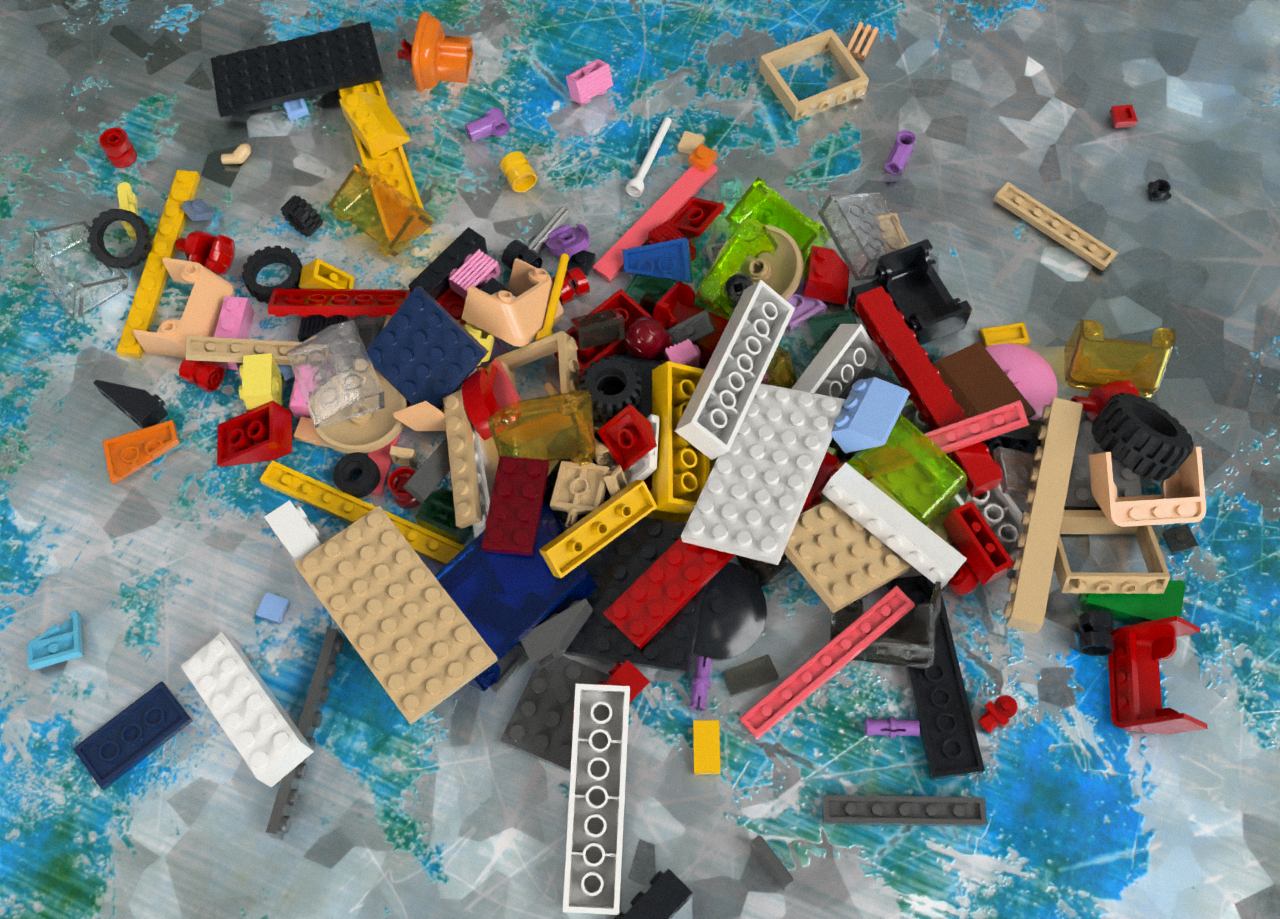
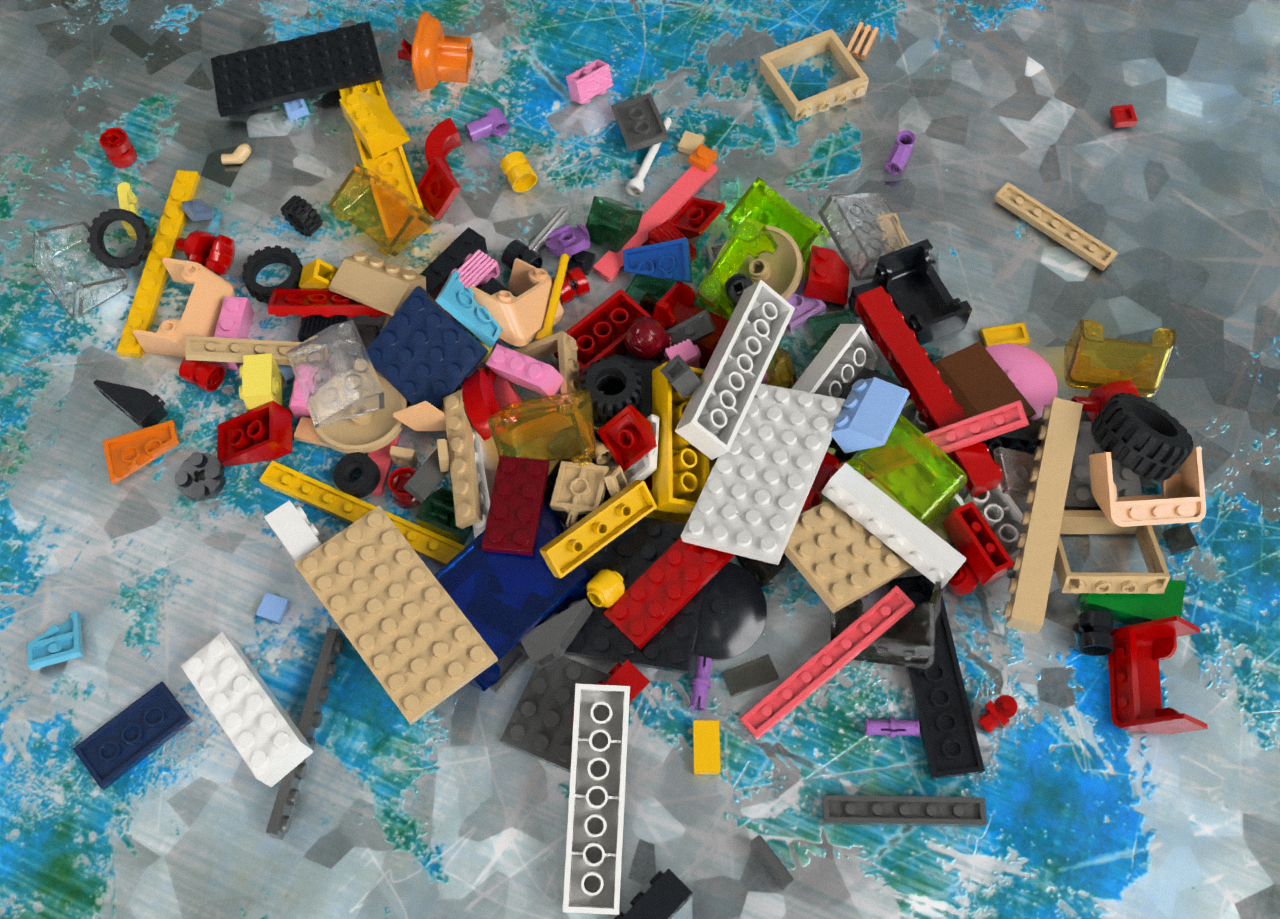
clear smoke slope [571,308,625,350] -> none
black plate [1147,179,1171,200] -> none
none -> black plate [175,452,226,501]
none -> tan slope [329,252,426,316]
none -> red plate [416,157,461,220]
none -> red arch [425,118,461,175]
none -> medium azure wing [435,270,502,348]
none -> tan tile [437,439,450,472]
none -> bright pink brick [486,344,564,399]
none -> clear green slope [586,196,643,253]
none -> yellow head [587,569,625,607]
none -> dark grey plate [611,93,669,153]
none -> dark grey panel [659,355,703,398]

